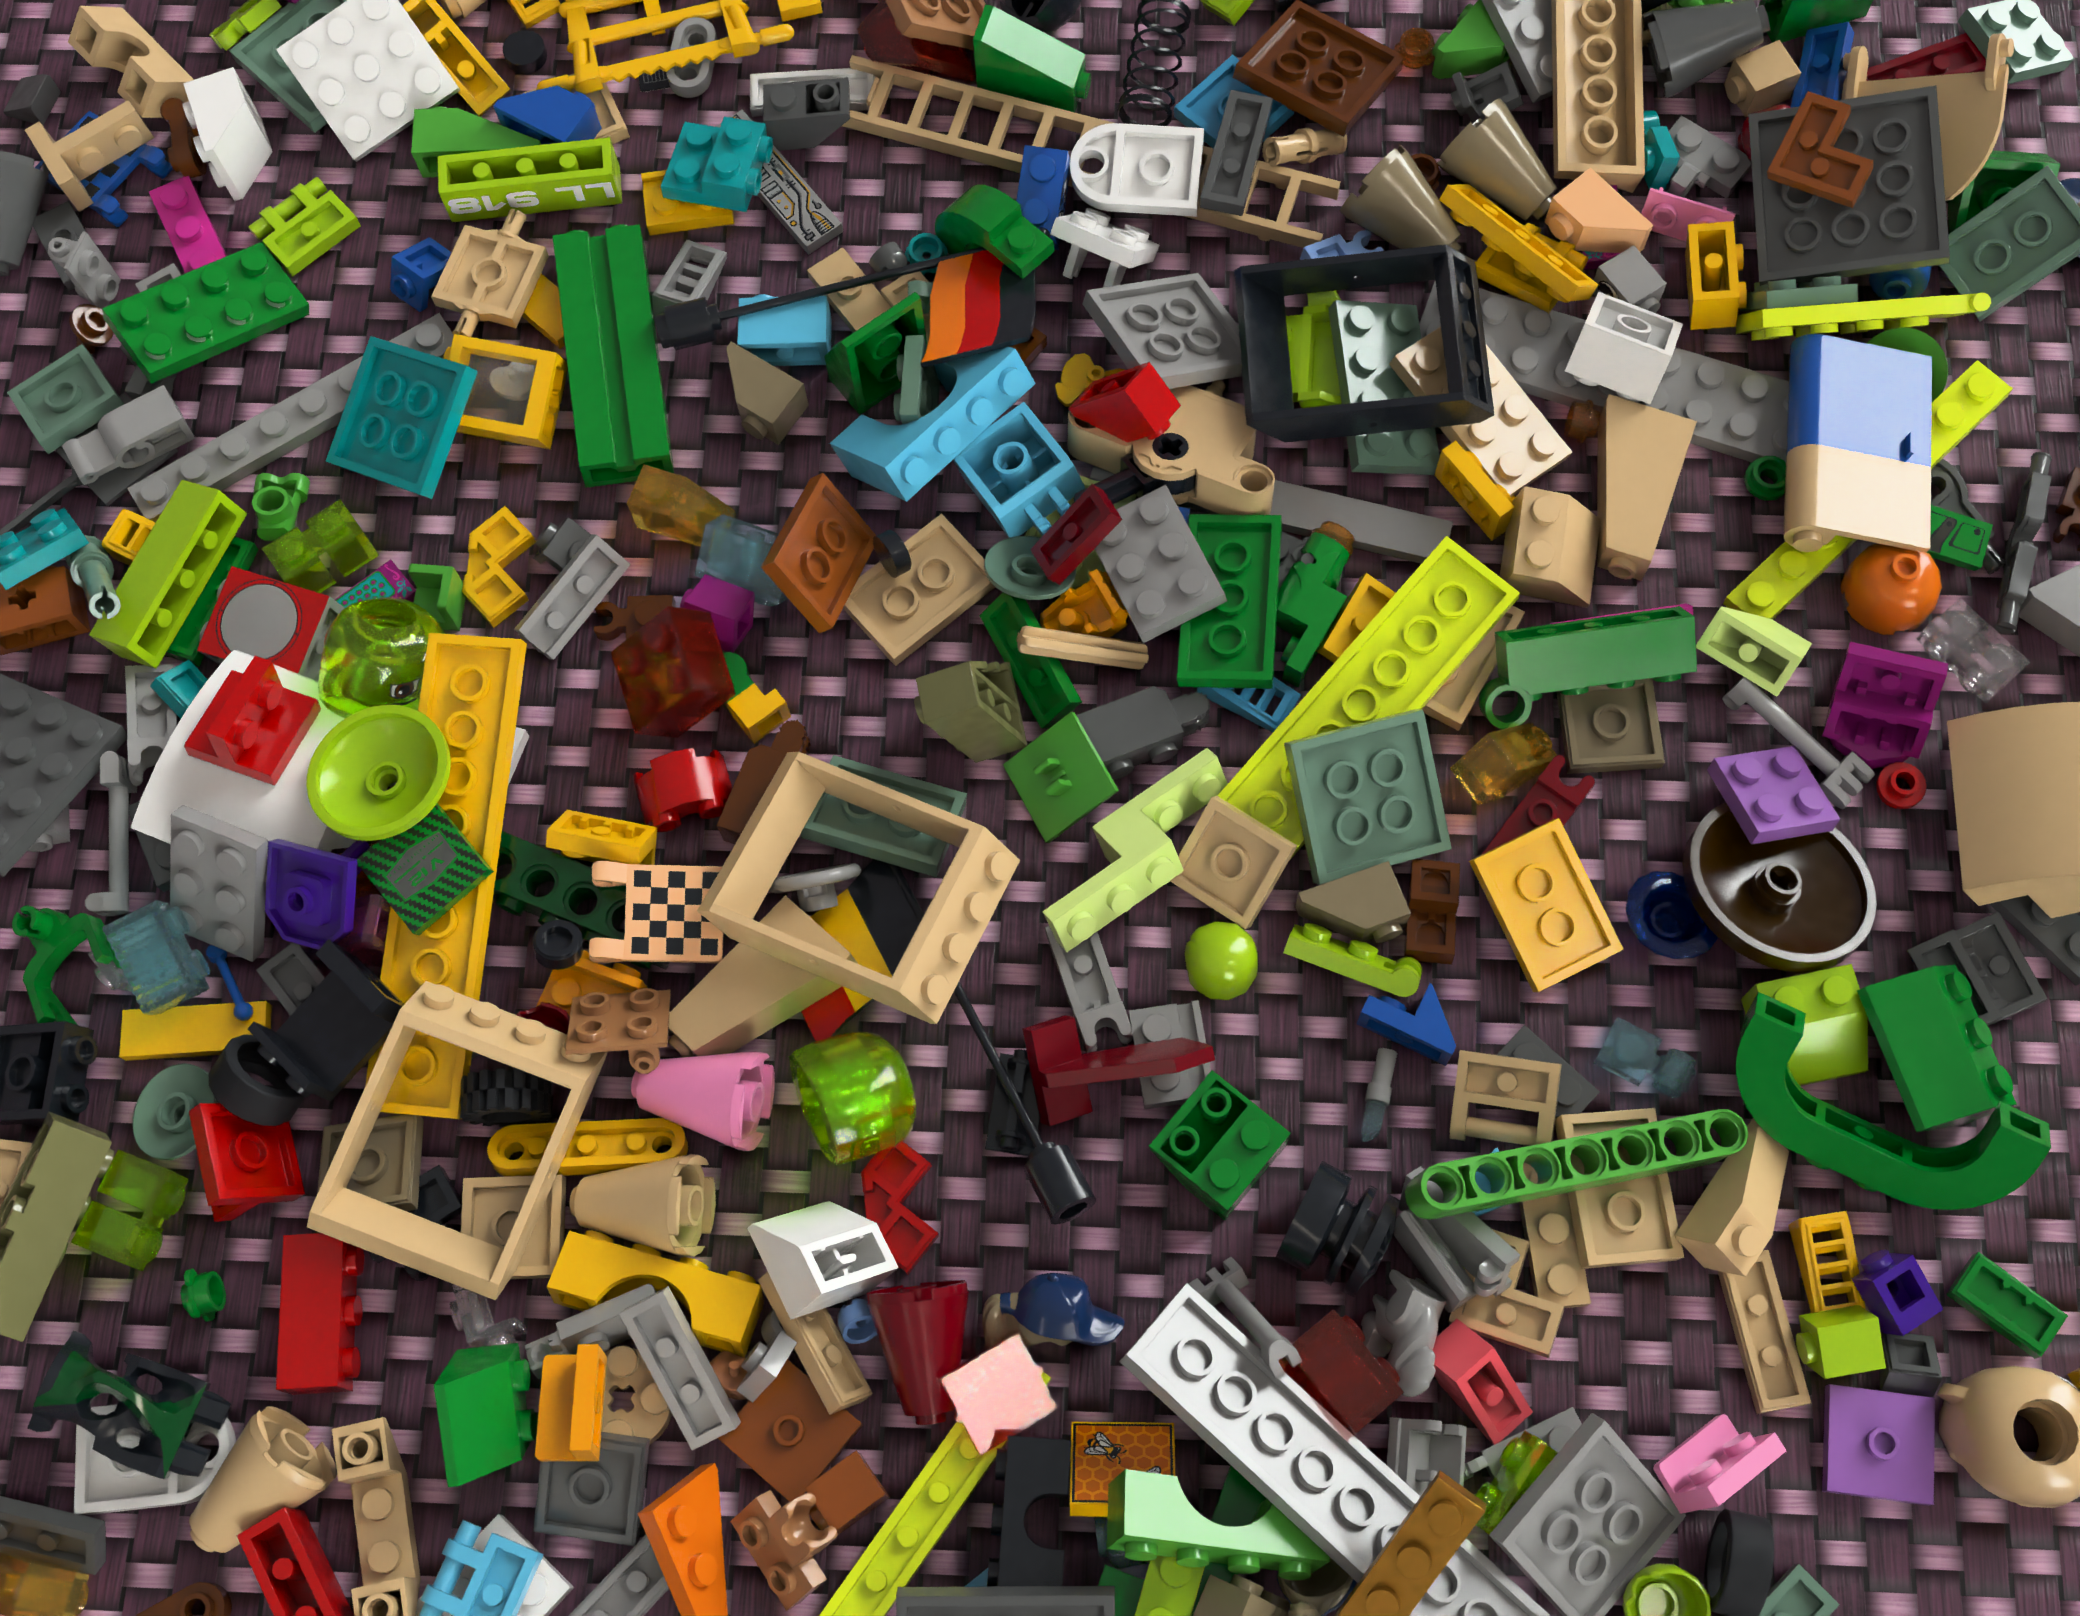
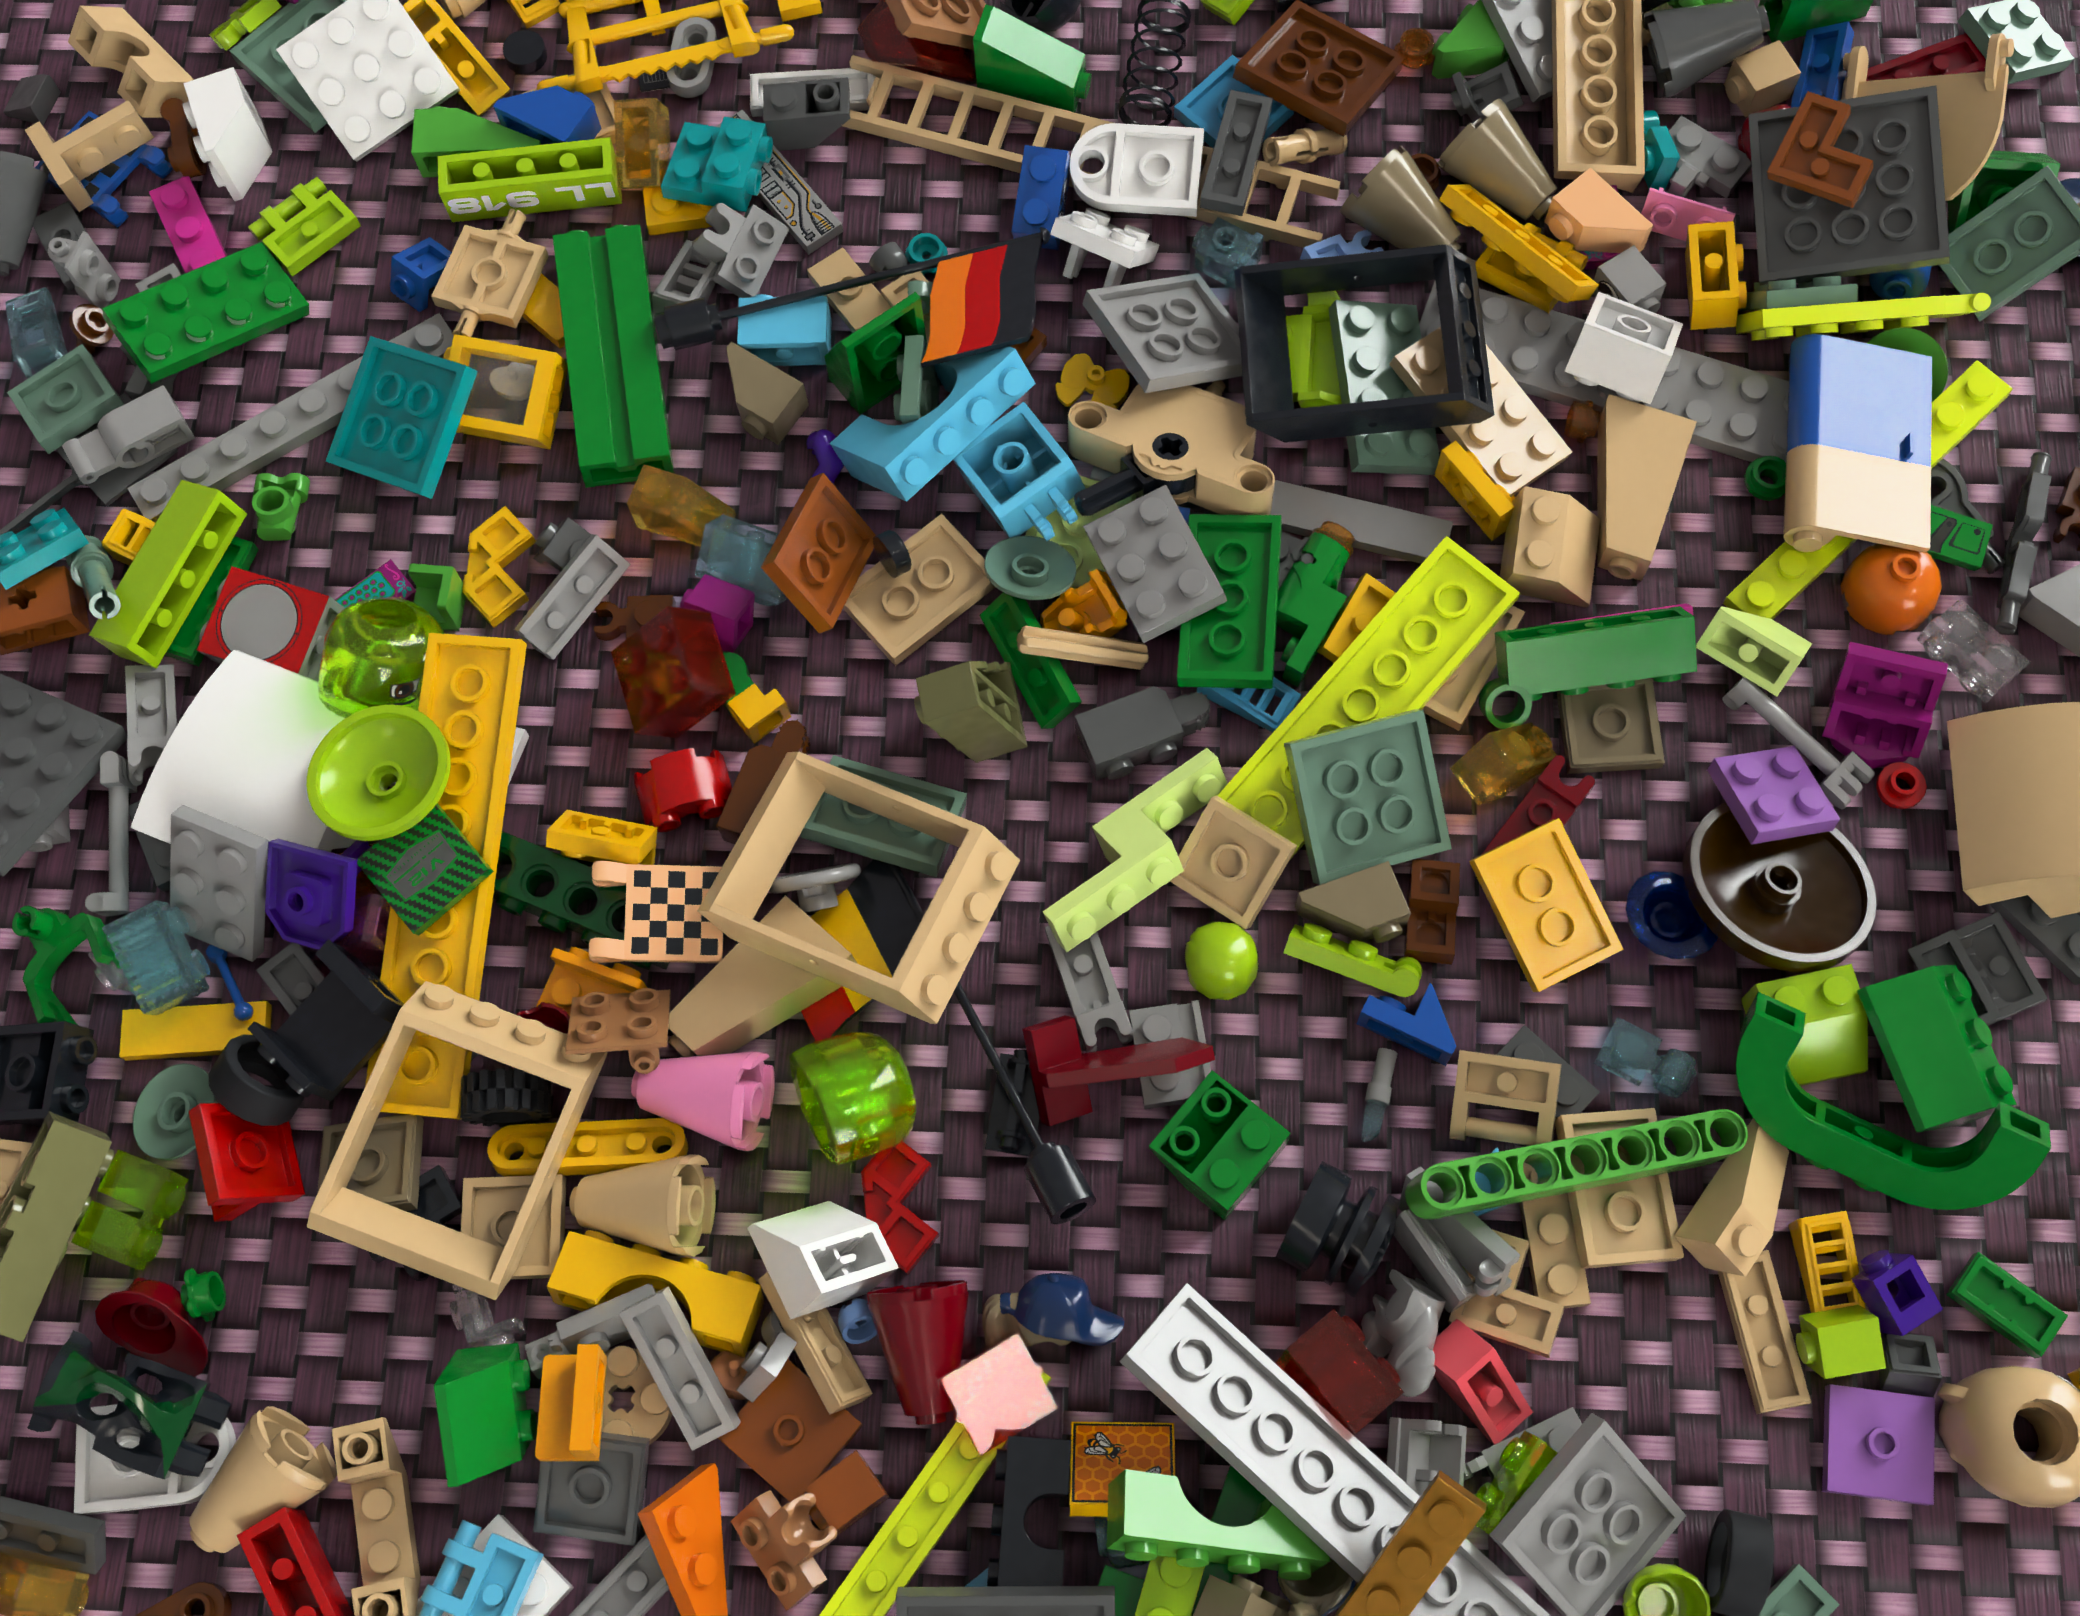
teal tile [150,660,208,719] -> none
red bracket [184,656,321,786] -> none
clear neon green piece [262,499,379,593] -> none
red brick [276,1233,364,1395] -> none
black tile [533,920,583,970] -> none
green arch [935,184,1054,279] -> none
bright green piece [1003,712,1119,843] -> none
dark red plate [1030,484,1122,585] -> none
red slope [1068,362,1181,443] -> none
light grey hinge [1188,1257,1302,1379] -> none
bright pink bracket [1653,1414,1786,1514] -> none
none -> clear light blue slope [5,287,67,378]
none -> dark red piece [95,1277,208,1377]
none -> clear yellow slope [614,98,671,189]
none -> light grey plate [692,203,790,298]
none -> dark purple arm [806,429,844,483]
none -> clear light blue brick [1192,217,1264,290]

